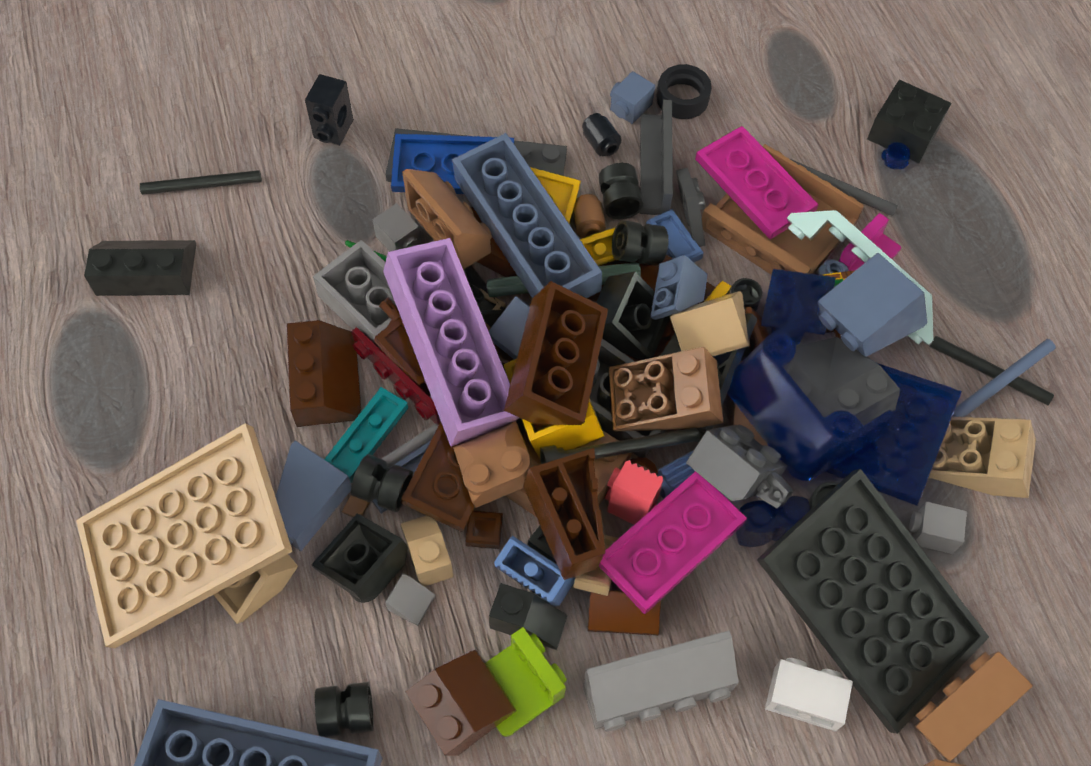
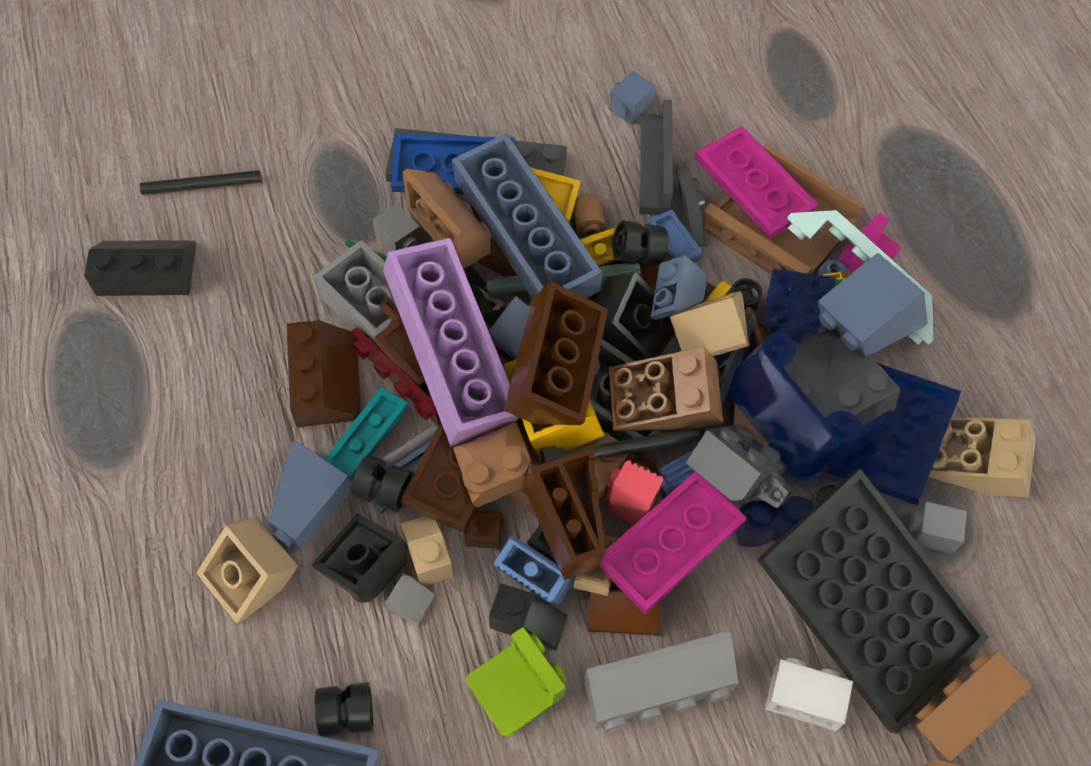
tan plate [76,423,292,648] -> none
black brick [305,74,354,146] -> none
medium nougat window [341,495,370,517] -> none
reddish brown slope [405,650,517,756] -> none
black brick [582,113,622,156] -> none
pearl dark grey wheel [598,162,643,220] -> none
black tyre [656,64,712,119] -> none
dark grey bar [790,159,898,216] -> none
pearl dark grey brick [867,79,952,163] -> none
clear blue plate [881,142,910,169] -> none
pearl dark grey bar [929,336,1054,405] -> none
sand blue bar [949,339,1056,417] -> none

